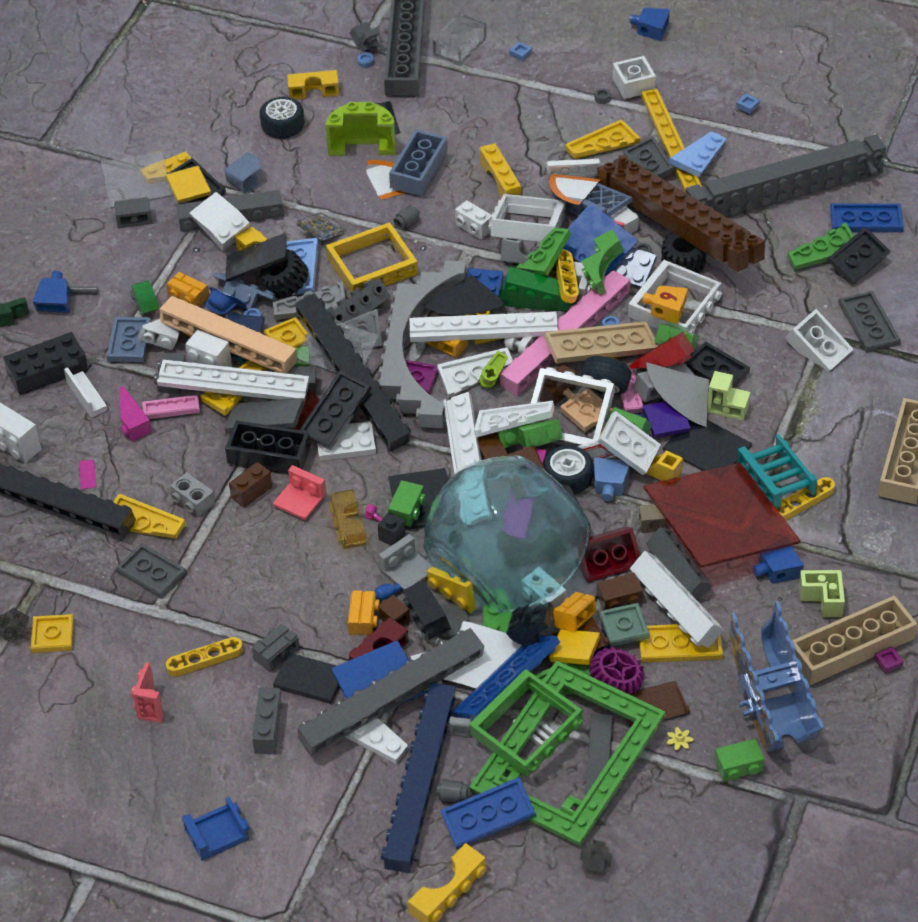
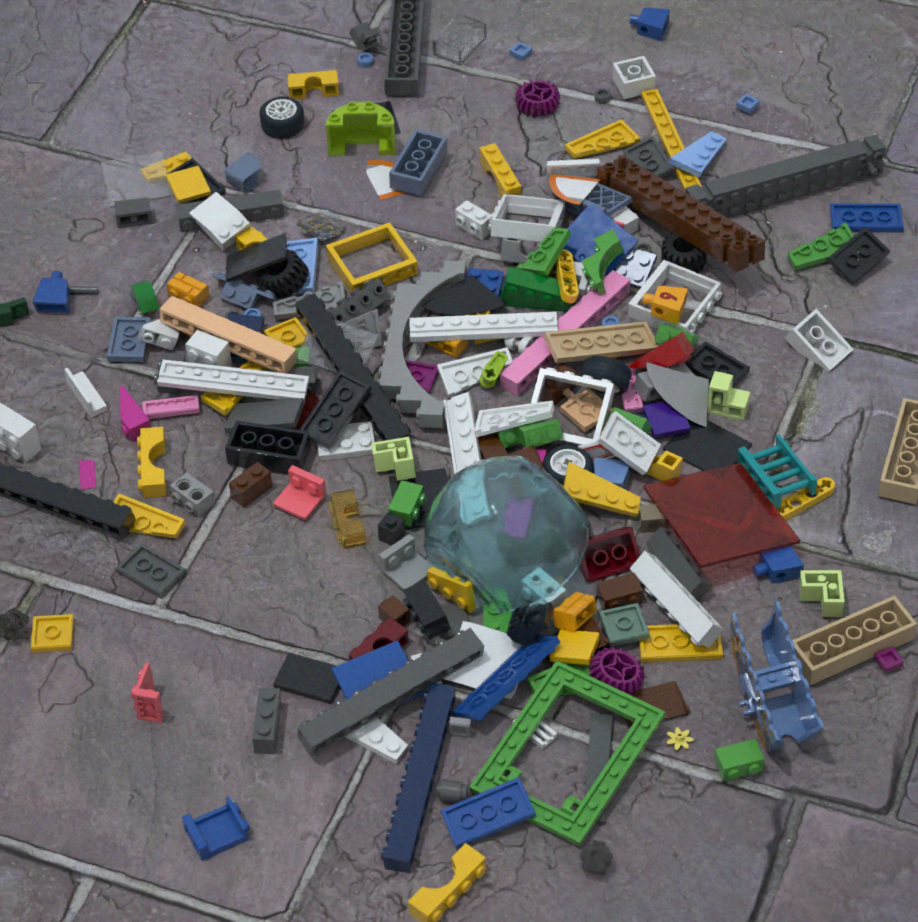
black brick [3,332,88,396] -> none
yellow beam [166,637,243,677] -> none
blue piece [206,287,247,314] -> none
dark grey brick [252,624,299,672] -> none
light orange brick [347,590,380,635] -> none
dark pink hand [365,504,383,522] -> none
blue cylinder [374,583,401,602] -> none
dark grey brick [393,205,420,230] -> none
bright green window [469,669,583,777] -> none
dark grey tile [838,291,901,353] -> none
none -> yellow arch [137,427,167,498]
none -> yellowish green brick [371,437,416,481]
none -> magenta gear [515,79,560,117]
none -> yellow wing [561,462,641,518]

